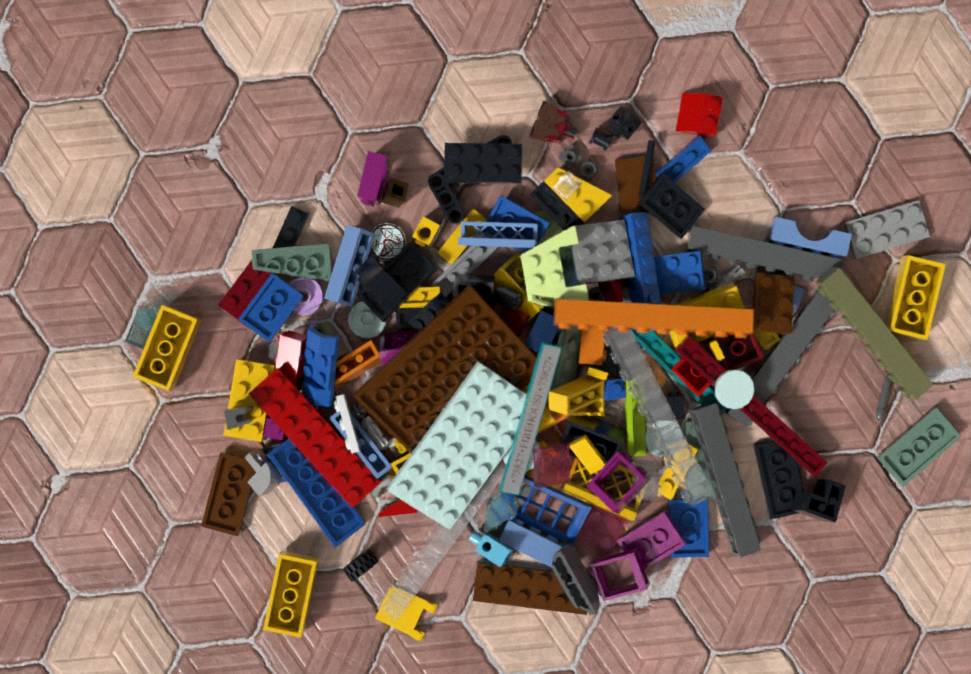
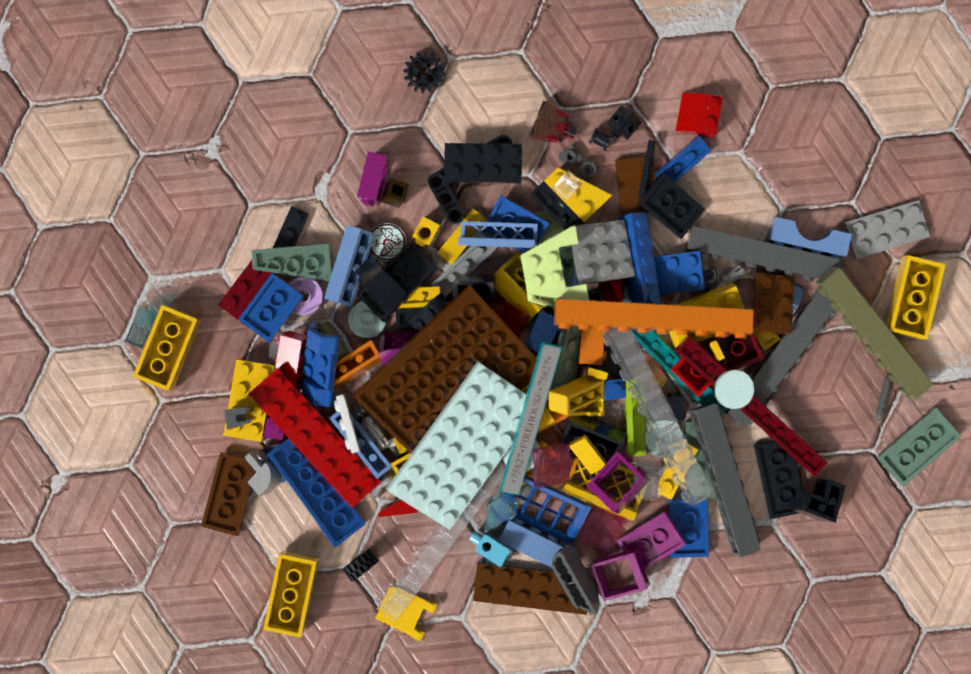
black brick [494,285,524,311] -> none
none -> black gear [403,51,445,94]

